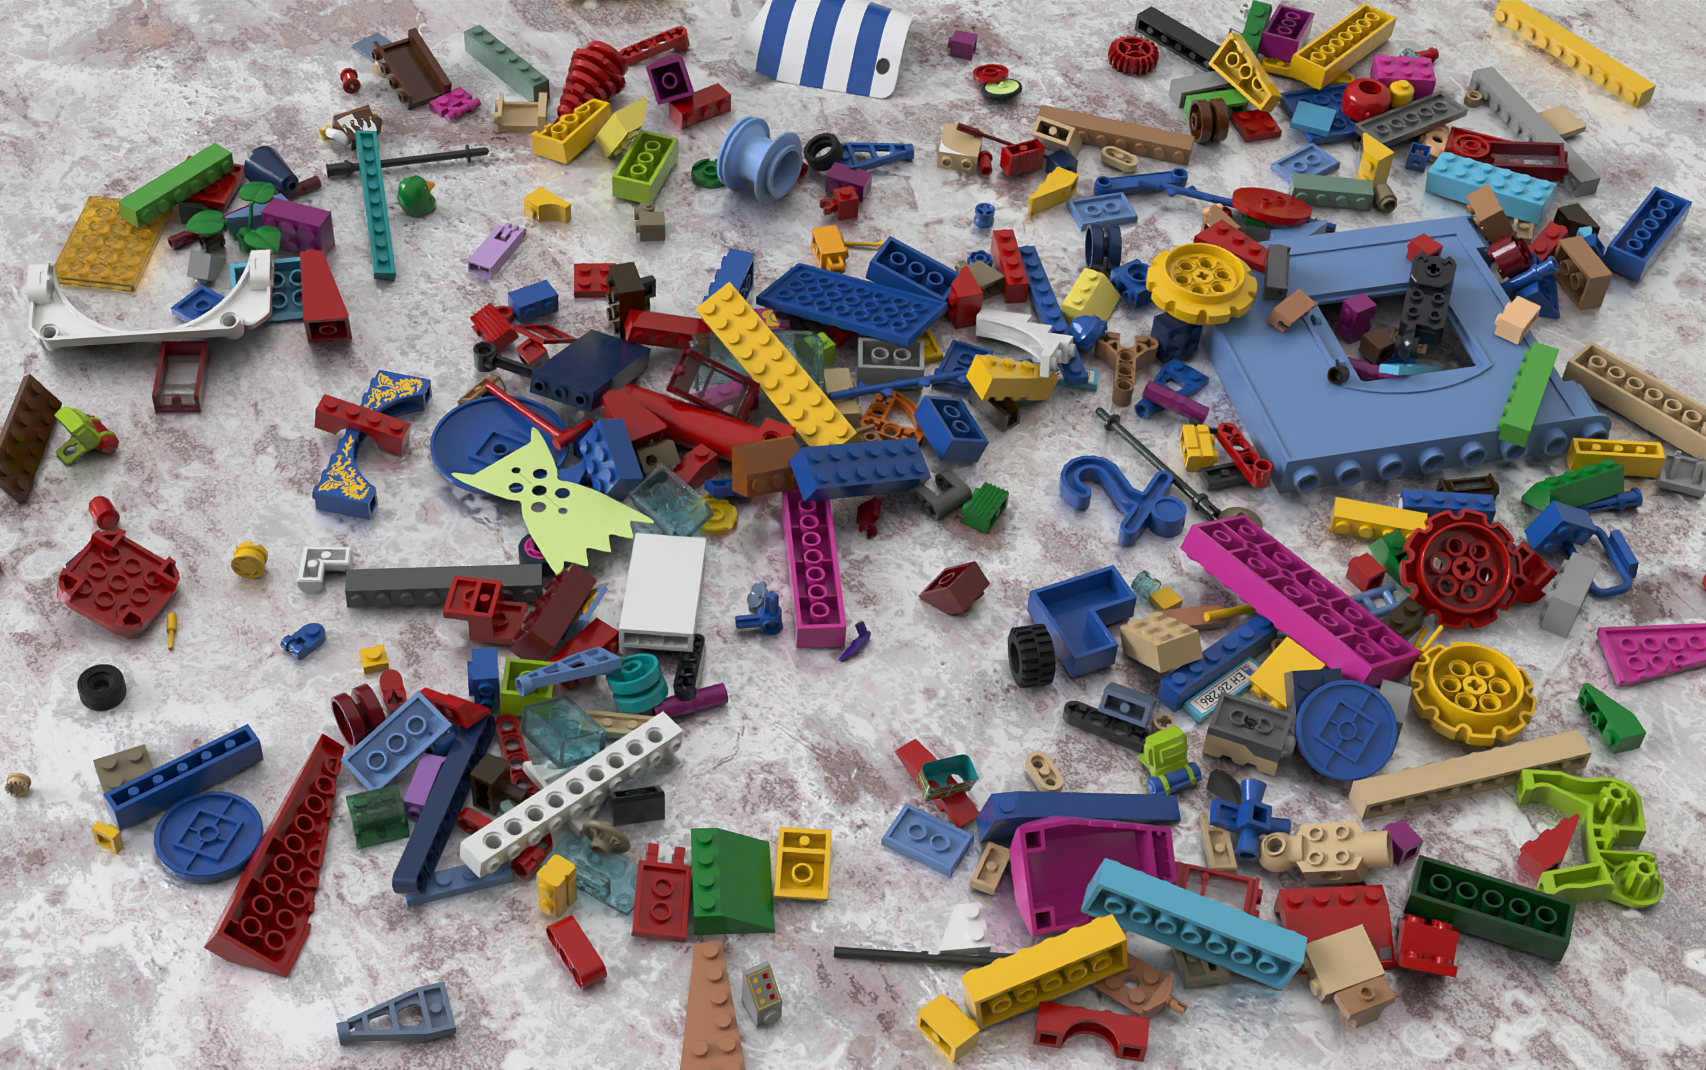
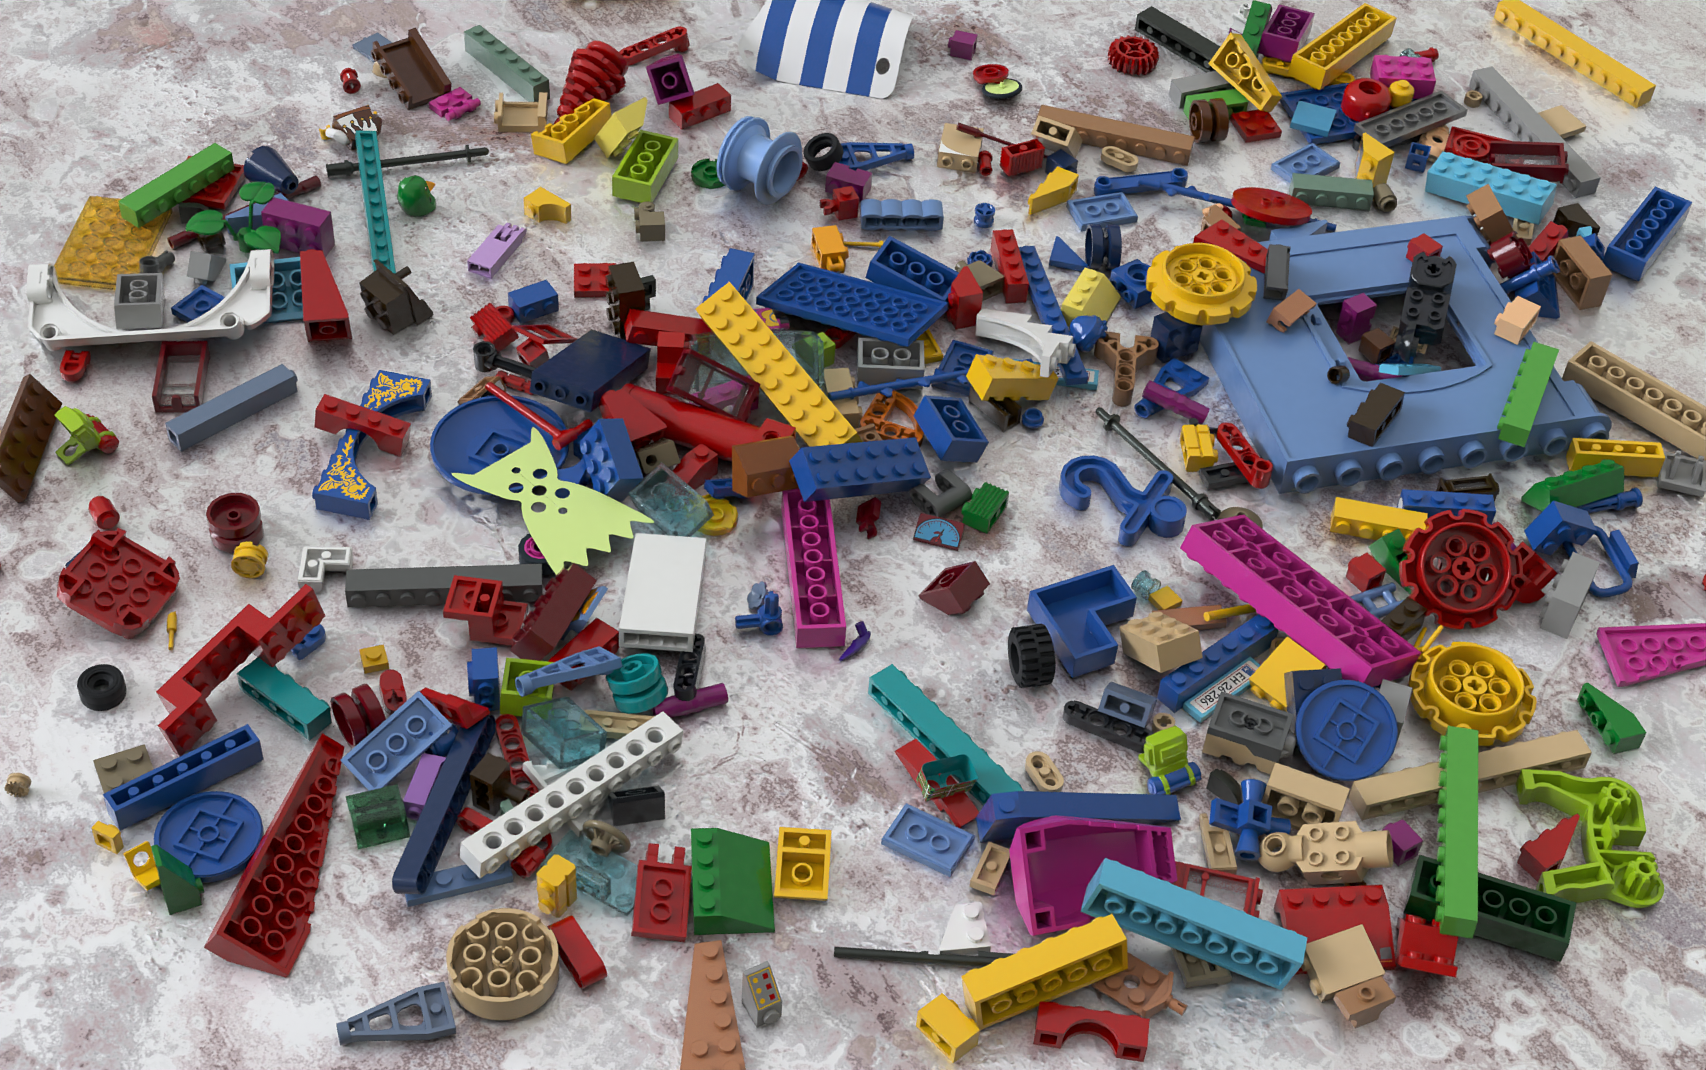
none -> red plate [59,350,91,382]
none -> light grey brick [114,273,164,330]
none -> yellow bracket [123,841,160,891]
none -> dark grey pin [139,250,175,273]
none -> green slope [151,845,205,915]
none -> red bracket [156,584,325,756]
none -> sand blue brick [165,364,298,452]
none -> dark red wheel [206,493,264,553]
none -> teal brick [237,657,332,741]
none -> dark brown piece [359,259,434,335]
none -> tan brick [446,908,559,1020]
none -> red axle [496,370,534,395]
none -> red brick [656,331,689,395]
none -> medium blue brick [860,199,944,231]
none -> teal brick [868,664,1024,806]
none -> slope [913,513,965,551]
none -> blue plate [1022,408,1044,429]
none -> blue tile [1049,236,1088,272]
none -> tan brick [1262,762,1350,830]
none -> dark brown brick [1347,383,1405,447]
none -> bright green brick [1435,726,1478,939]

